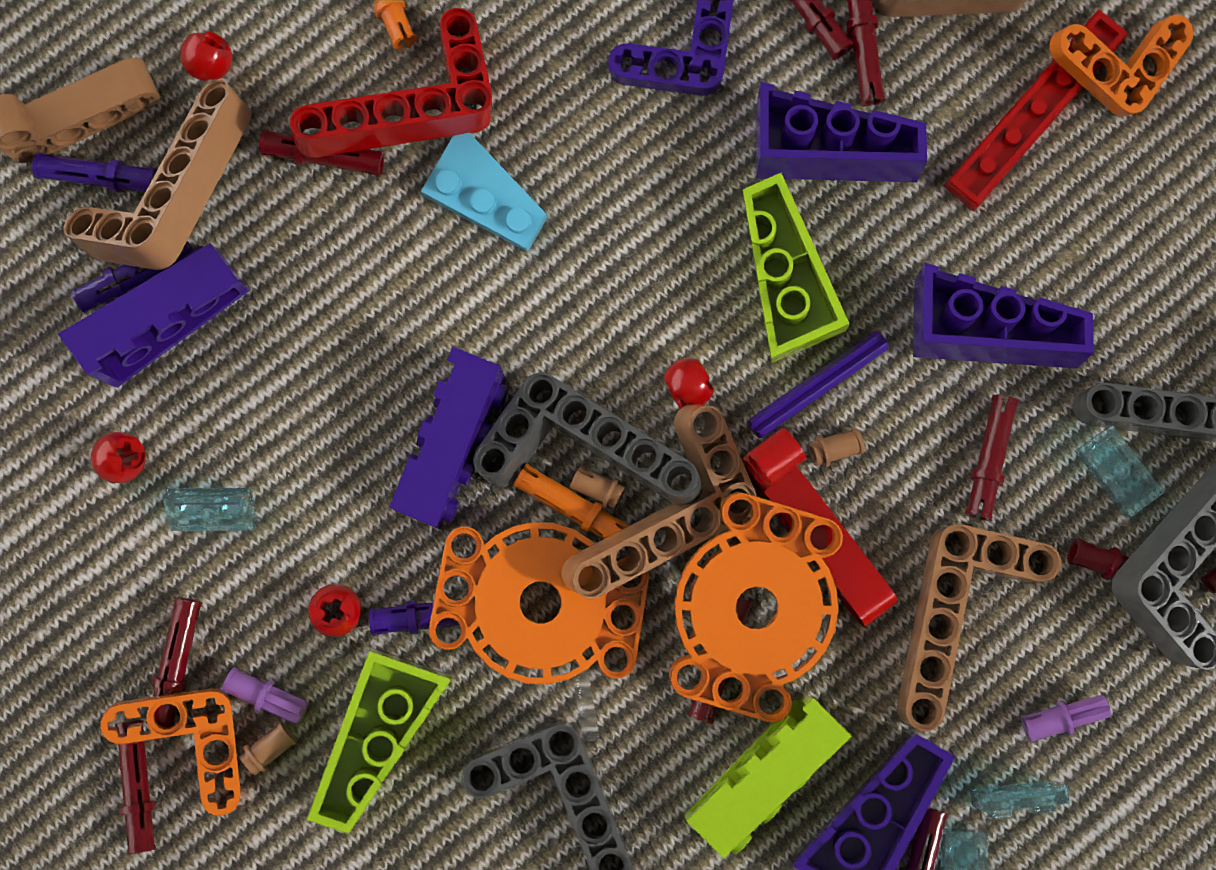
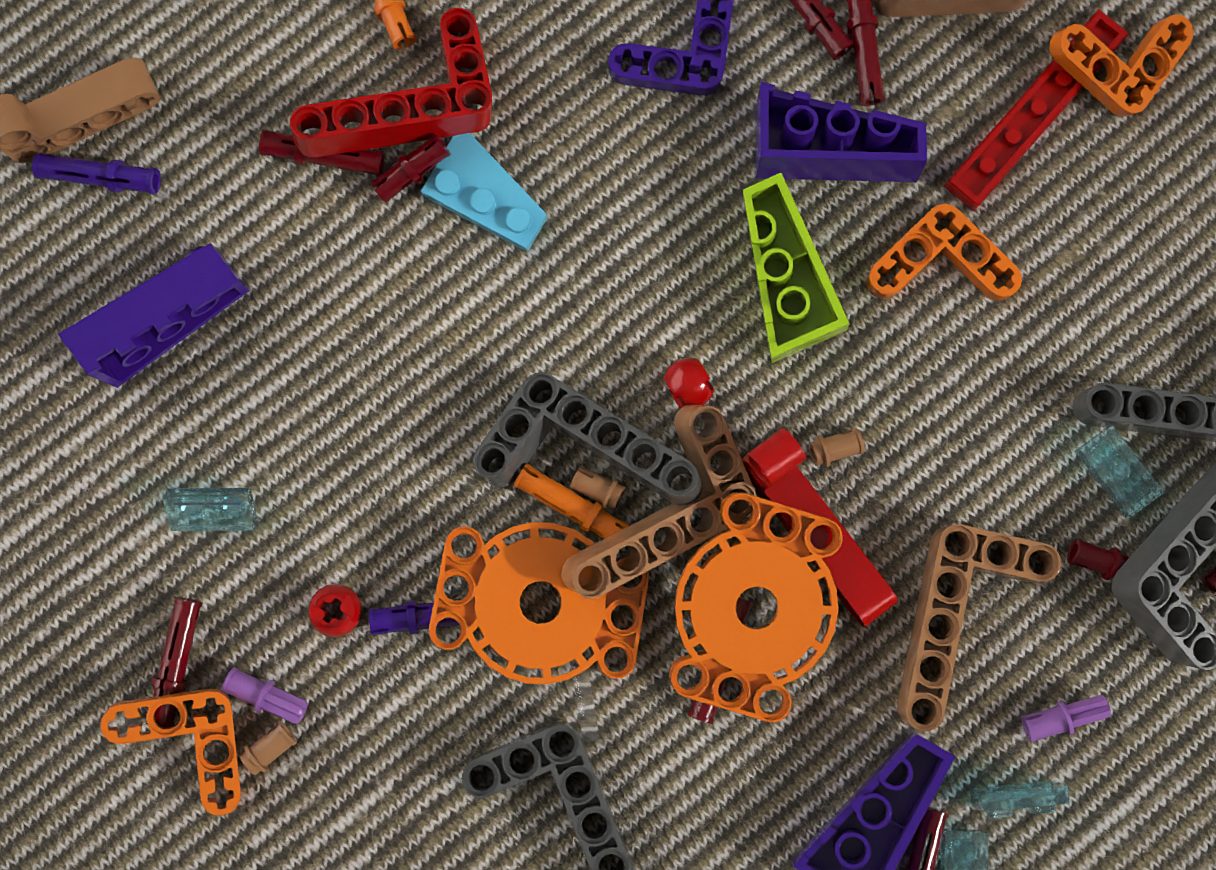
medium nougat beam [64,80,252,270] -> none
dark purple pin [71,240,193,313] -> none
red piece [90,432,146,484] -> none
dark red pin [115,719,156,854] -> none
red piece [180,31,233,82] -> none
lime wedge [307,648,452,834] -> none
dark purple wedge [389,346,509,530] -> none
lime wedge [684,693,852,859] -> none
dark purple axle [747,331,889,438] -> none
dark purple wedge [913,263,1094,369] -> none
dark red pin [965,394,1019,521] -> none
none -> dark red pin [370,133,451,203]
none -> orange beam [866,204,1022,301]

